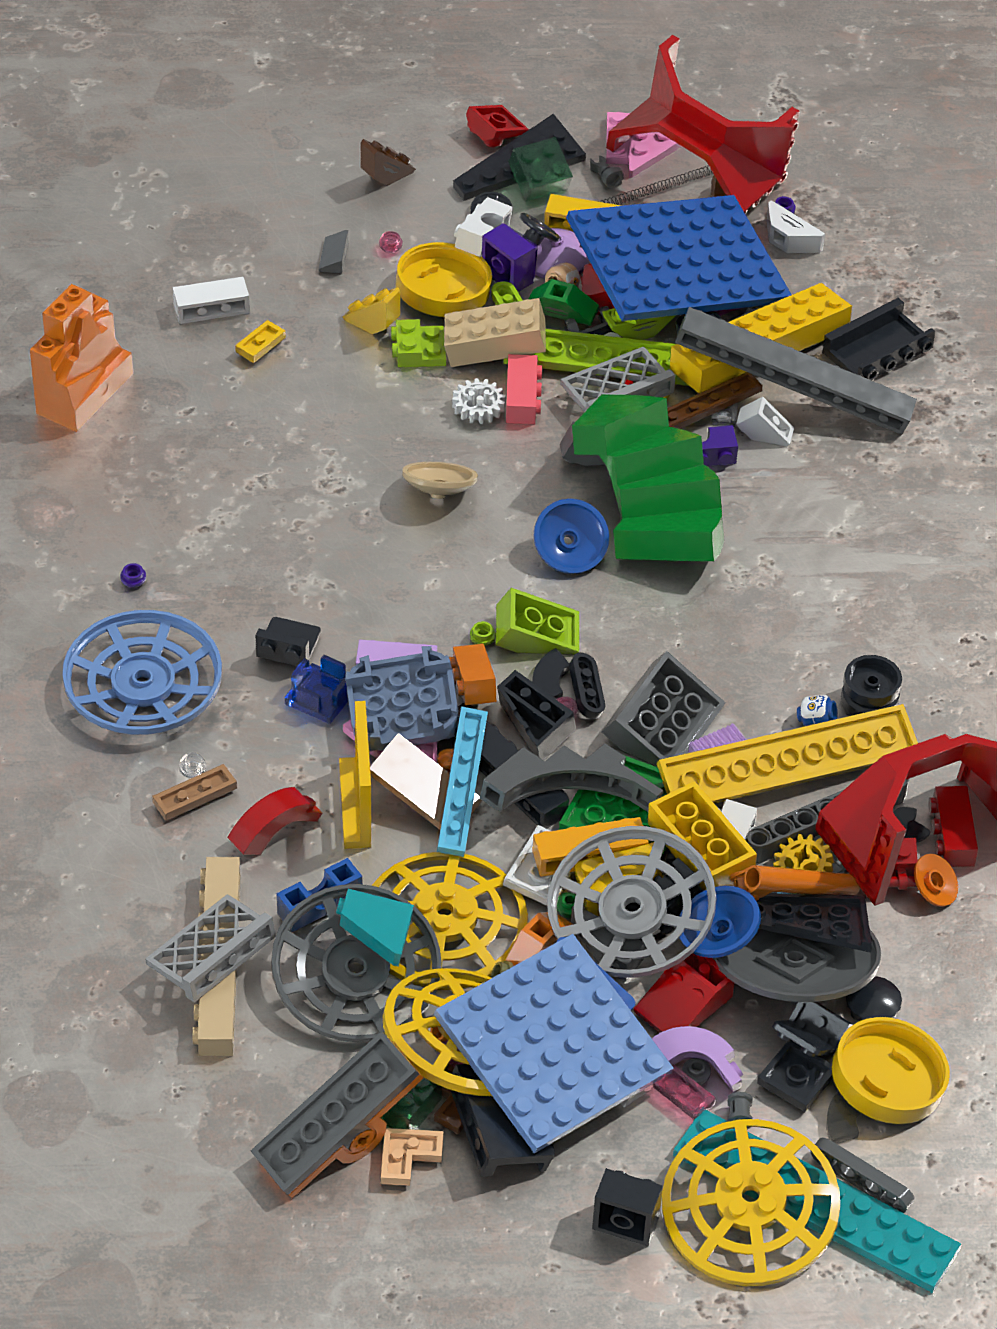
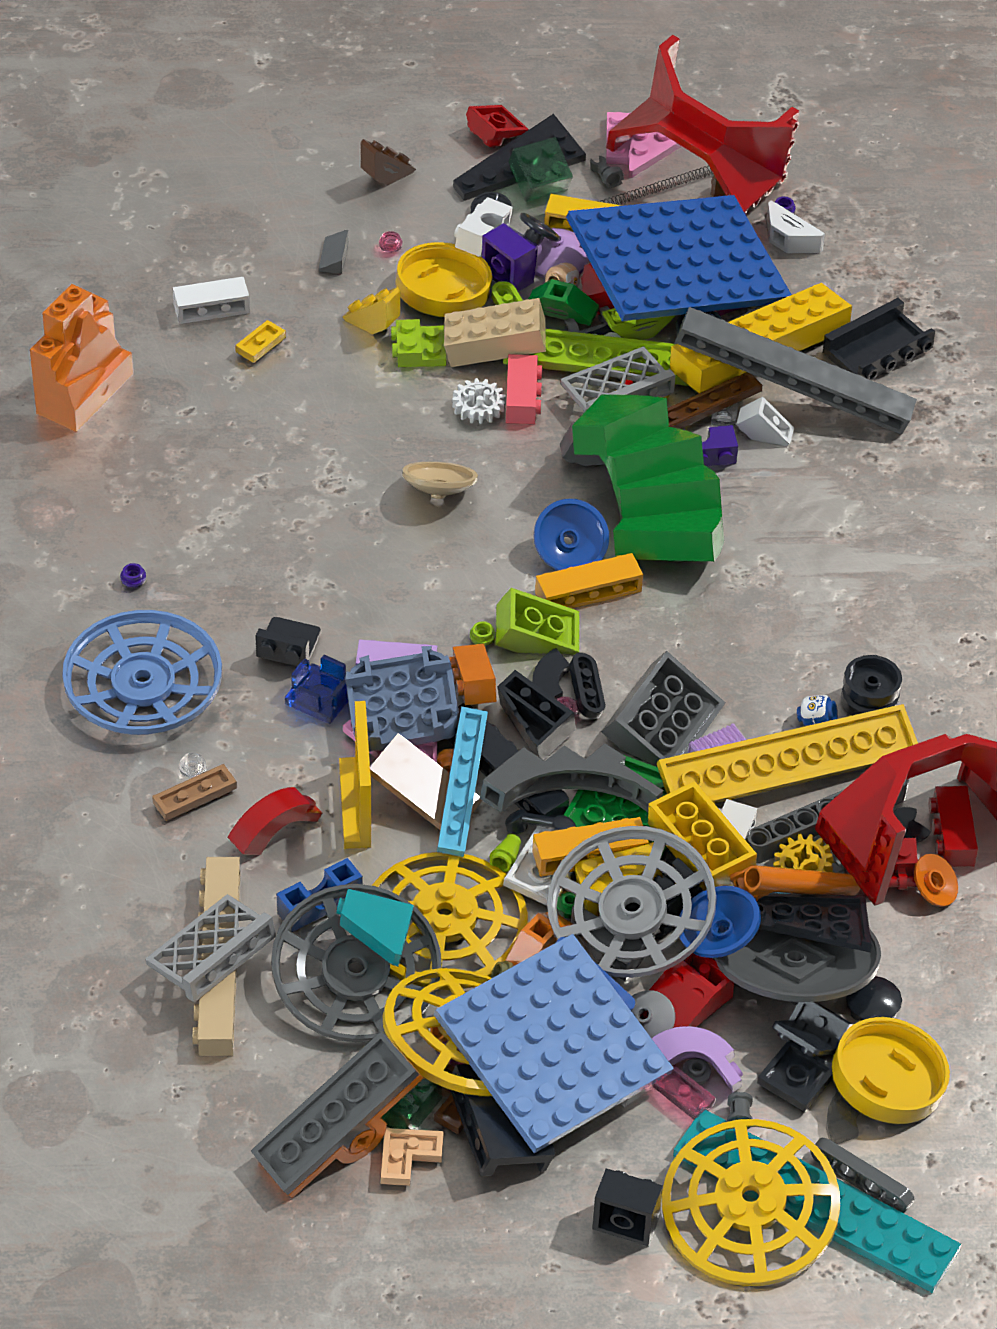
none -> lime cone [490,834,521,873]
none -> black bar [505,809,576,834]
none -> light orange brick [535,553,643,609]
none -> light grey dish [631,990,675,1038]

